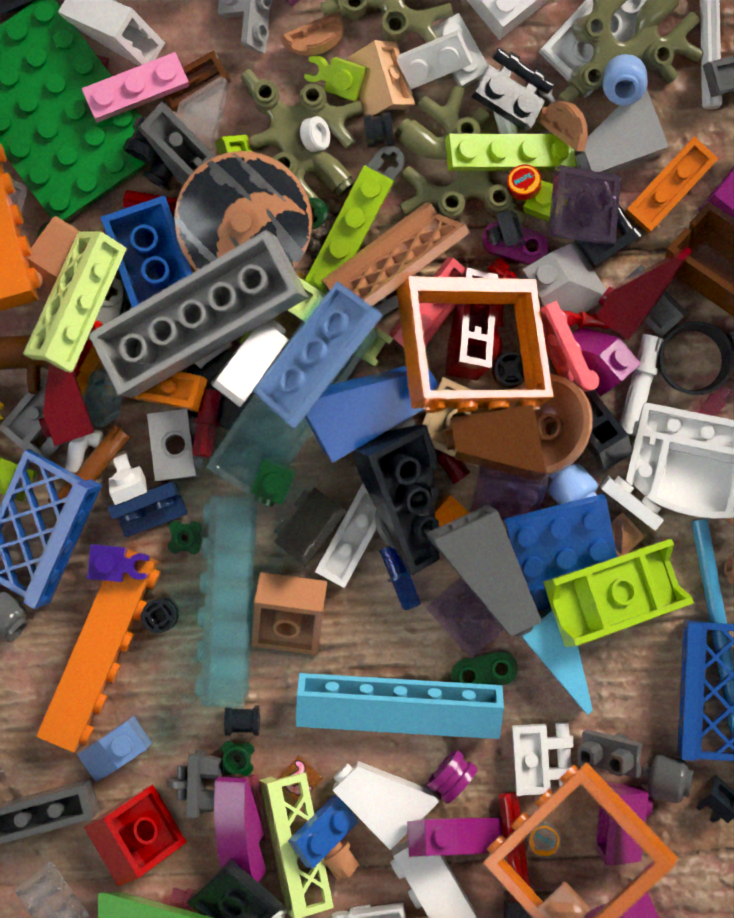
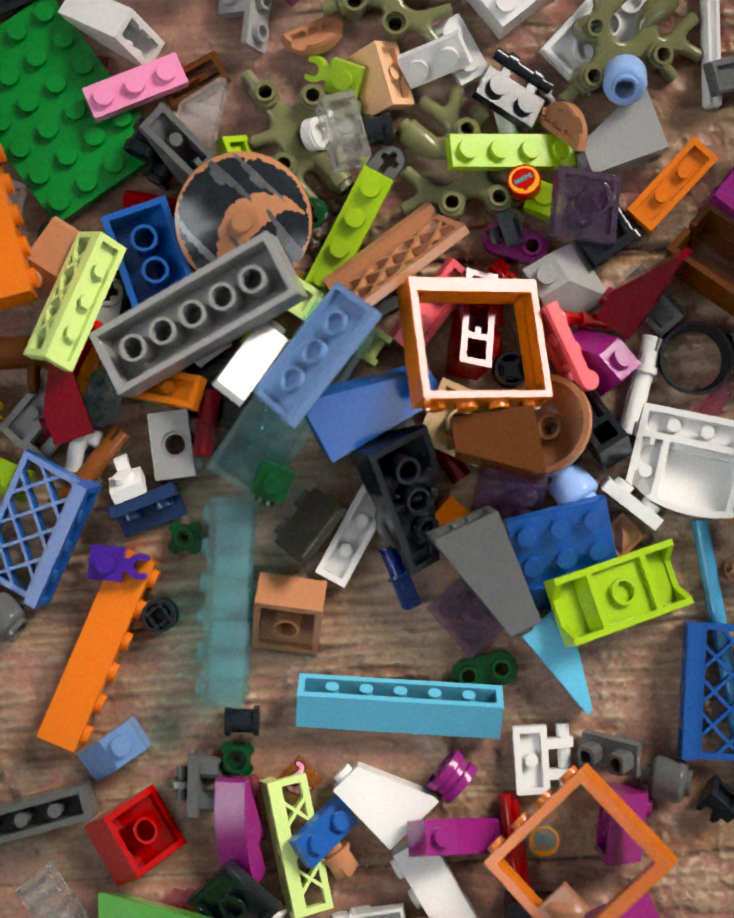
none -> clear brick [315,89,372,173]

